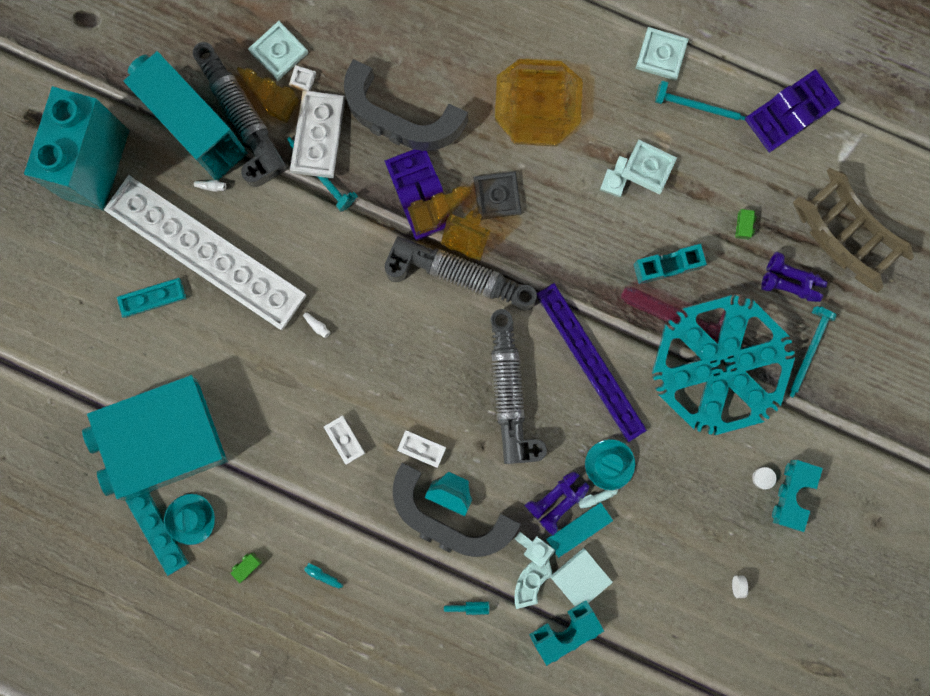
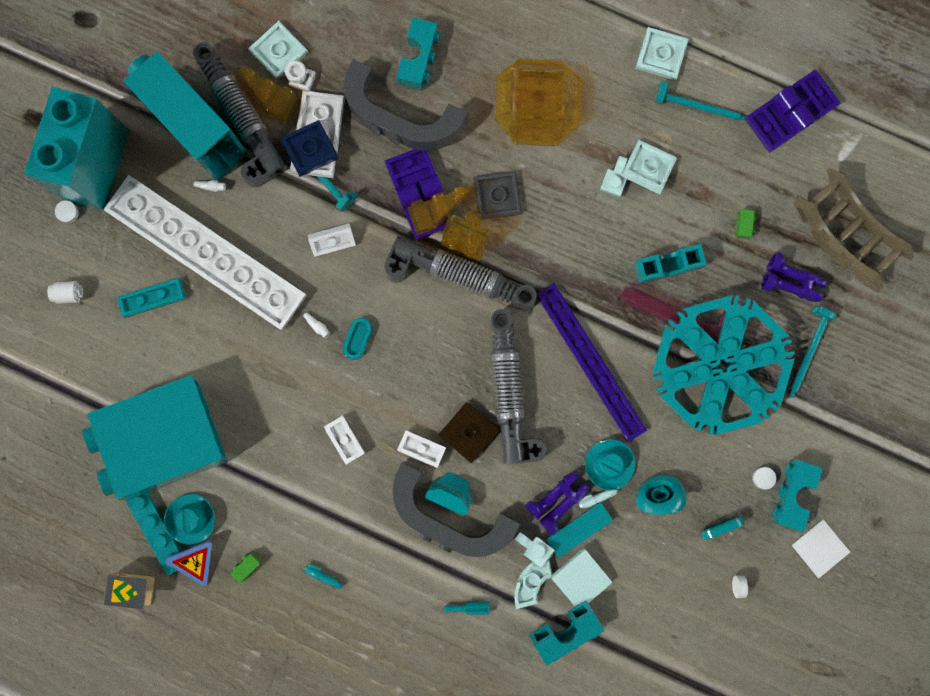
none -> white brick [47,281,83,304]
none -> white tile [55,201,79,223]
none -> piece [104,572,155,609]
none -> piece [165,541,212,586]
none -> dark blue tile [280,120,339,177]
none -> white tile [285,61,307,84]
none -> white plate [308,224,356,257]
none -> teal tile [342,317,373,360]
none -> teal arch [396,17,441,91]
none -> dark brown plate [438,402,499,463]
none -> teal hat [636,474,687,515]
none -> teal tile [700,516,745,540]
none -> white sticker [791,519,850,579]

